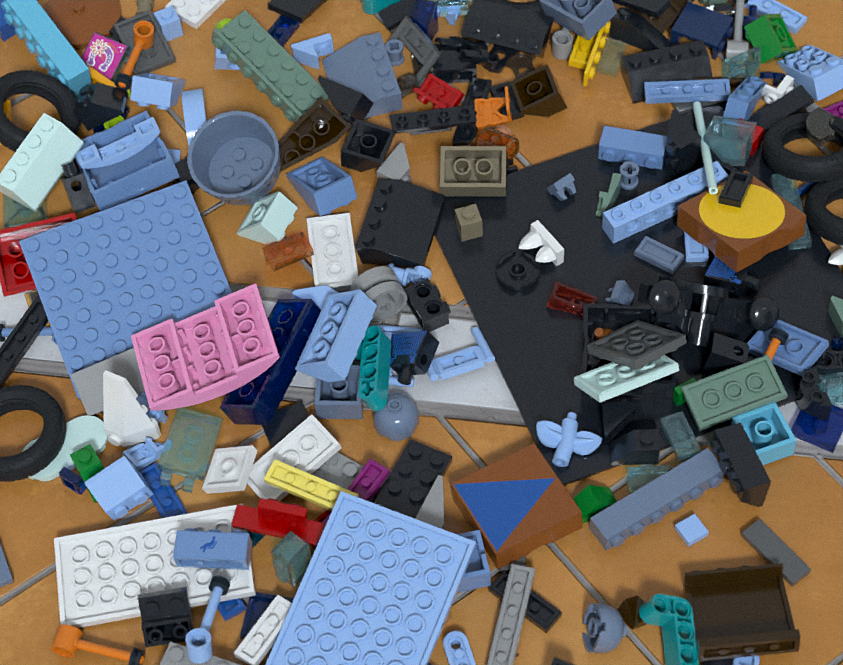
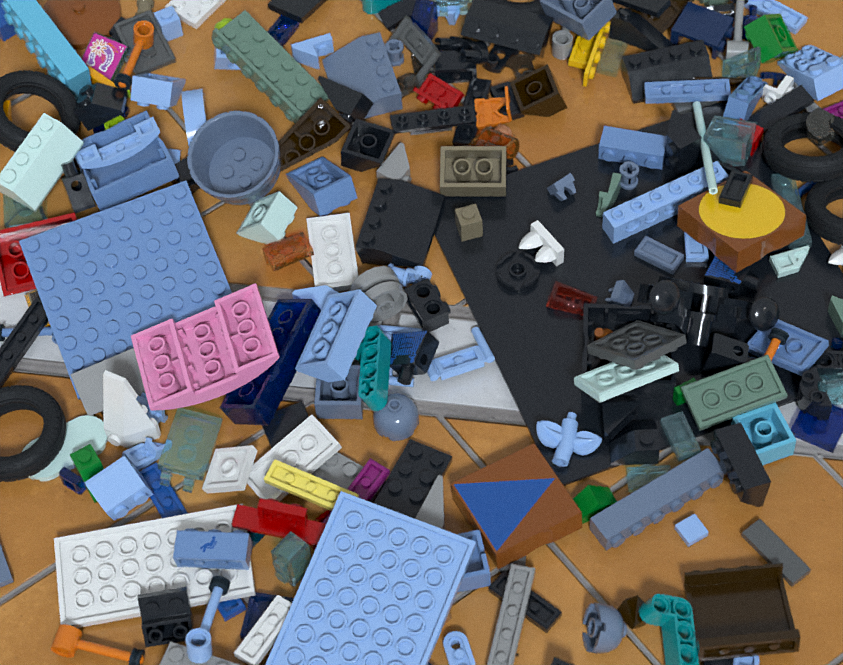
none -> light aqua tile [769,245,810,278]

